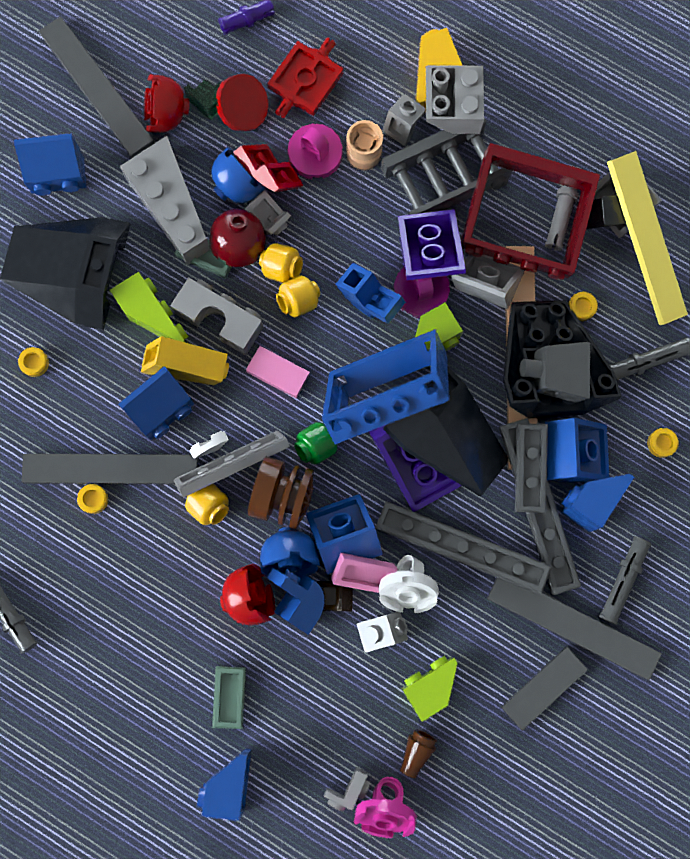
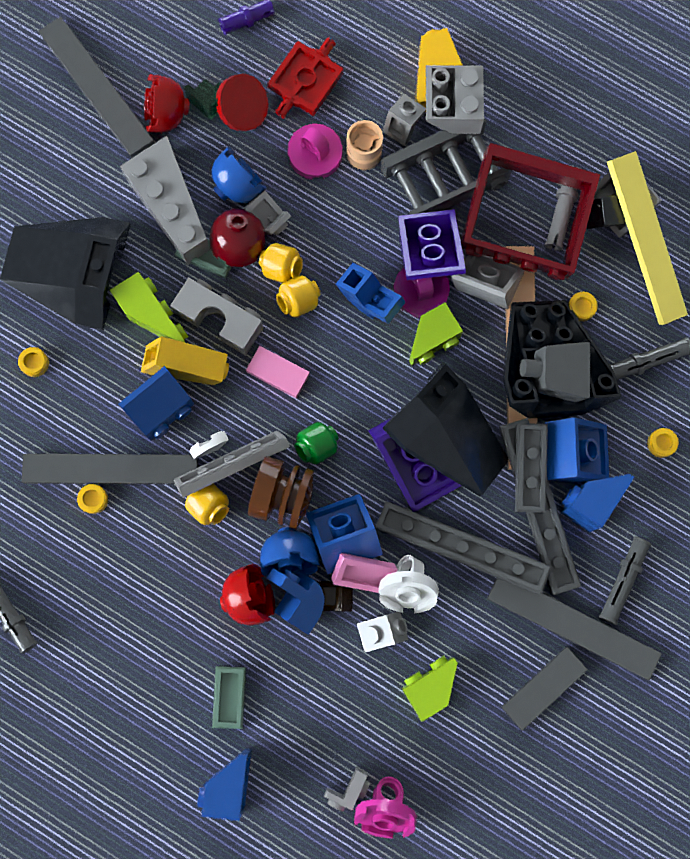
blue slope [14,133,87,196] -> none
red slope [233,144,304,192] -> none
blue window [322,329,449,444] -> none
reddish brown cone [400,729,437,778] -> none

